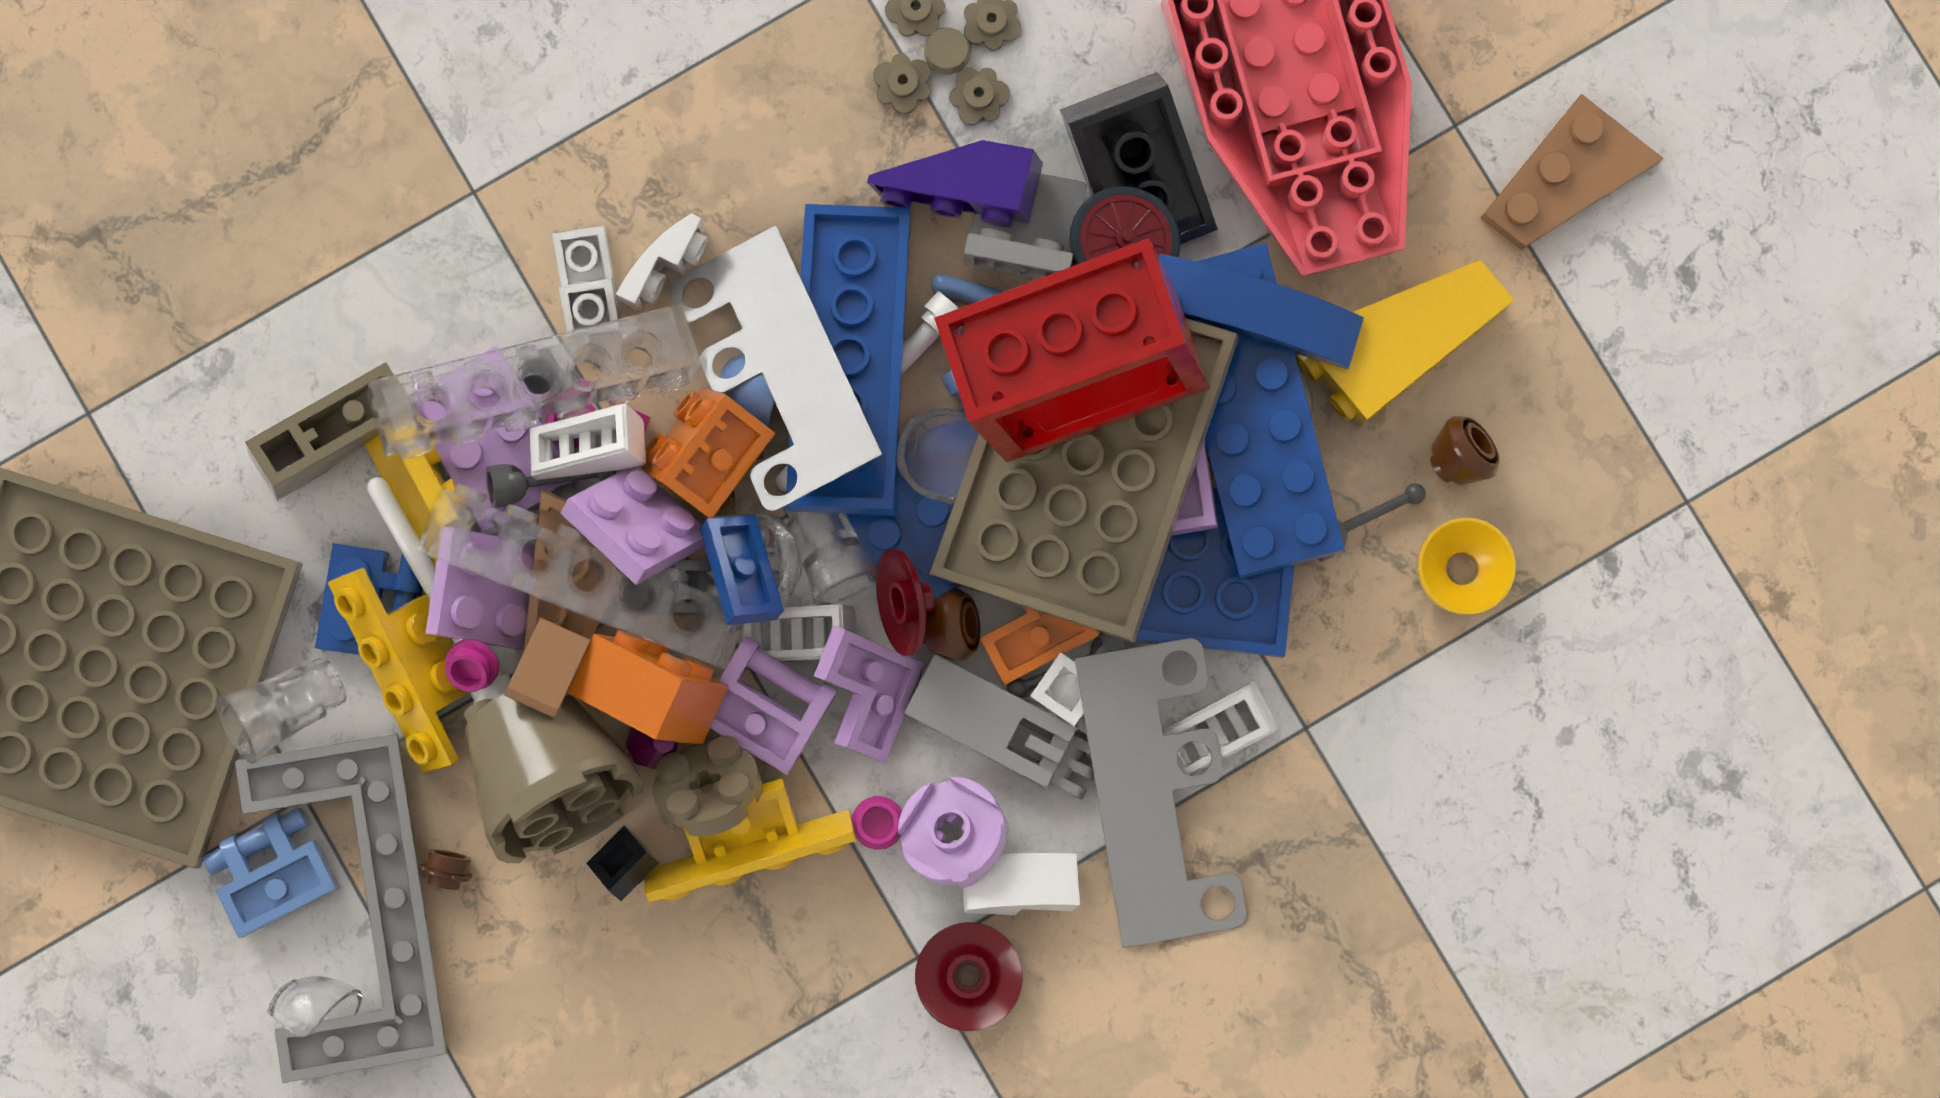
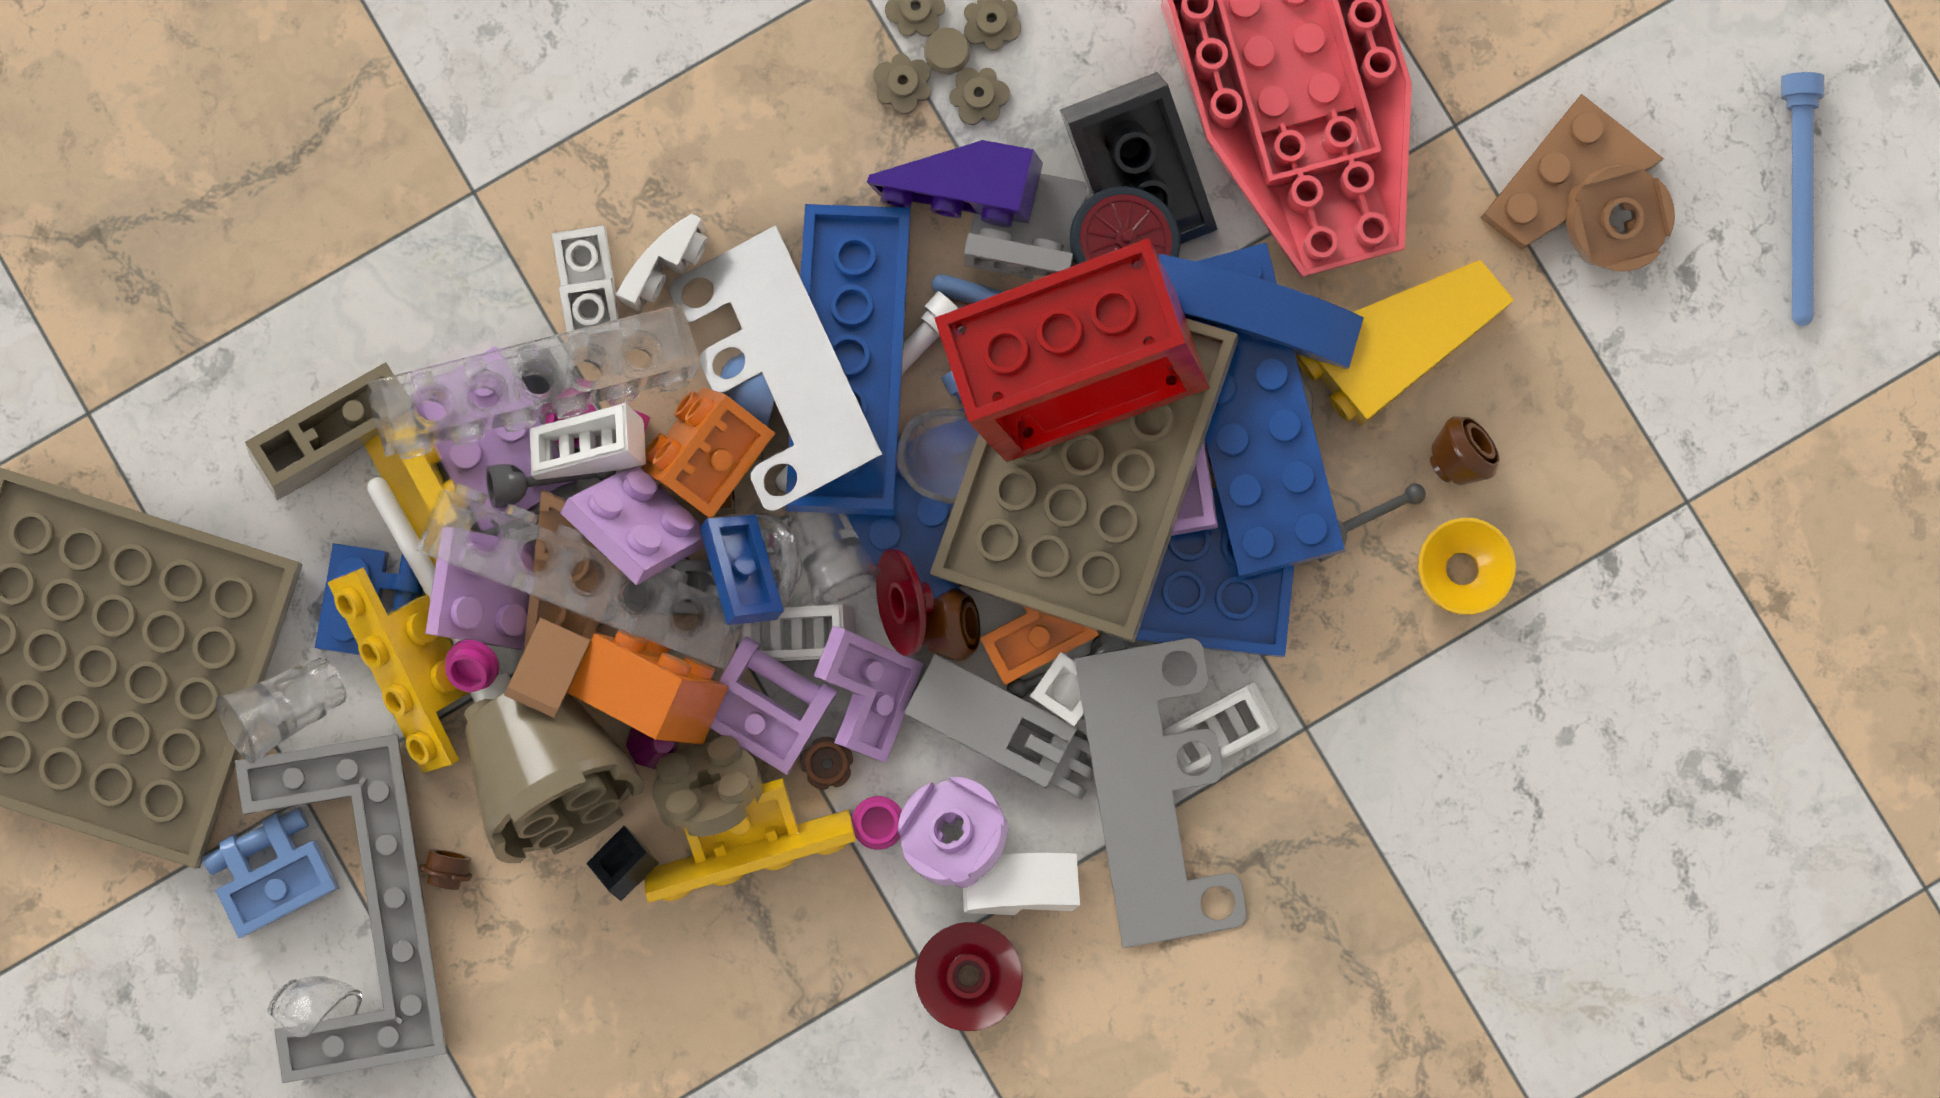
none -> reddish brown plate [801,737,853,790]
none -> medium nougat plate [1566,165,1675,272]
none -> medium blue piece [1781,72,1824,326]

